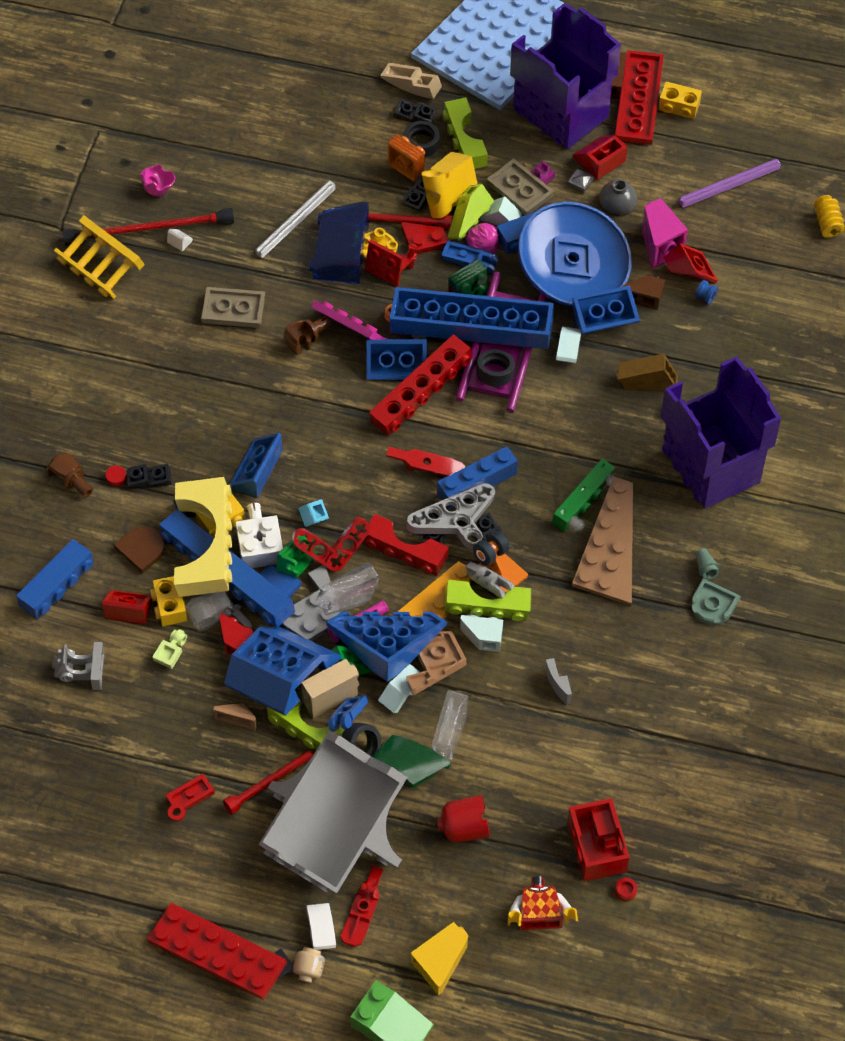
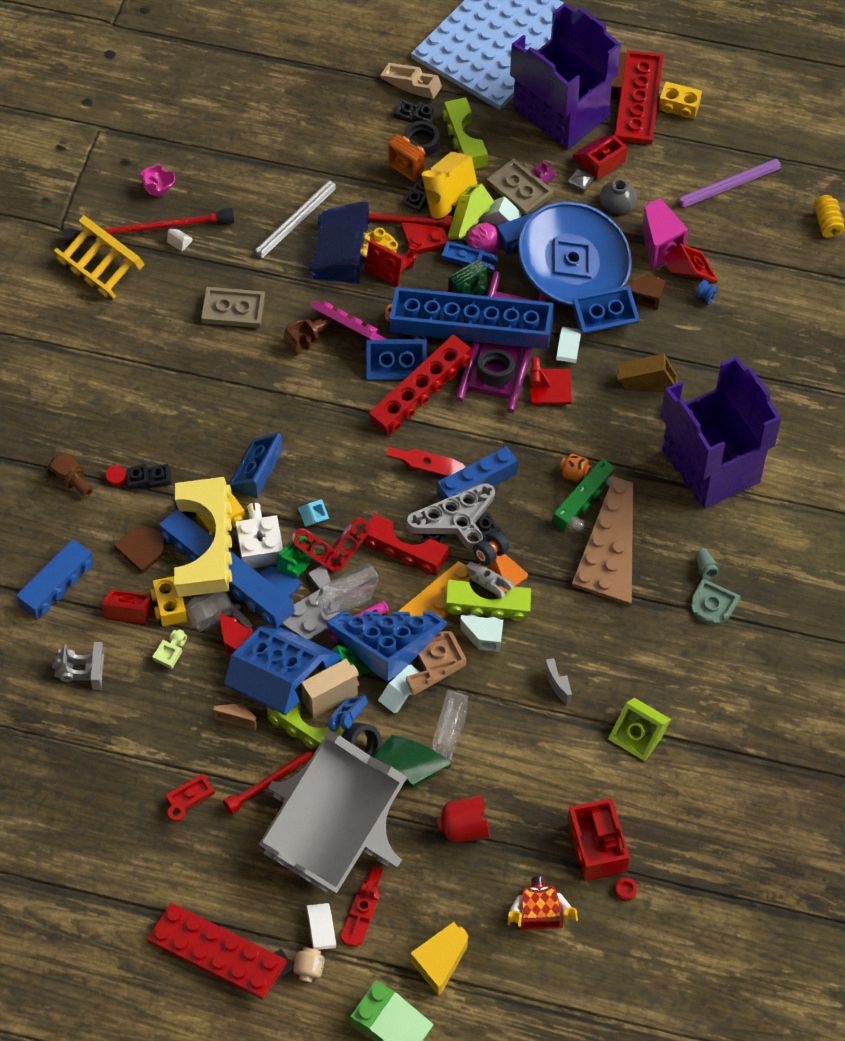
none -> red plate [530,357,572,405]
none -> orange head [559,454,591,483]
none -> lime slope [608,698,671,761]

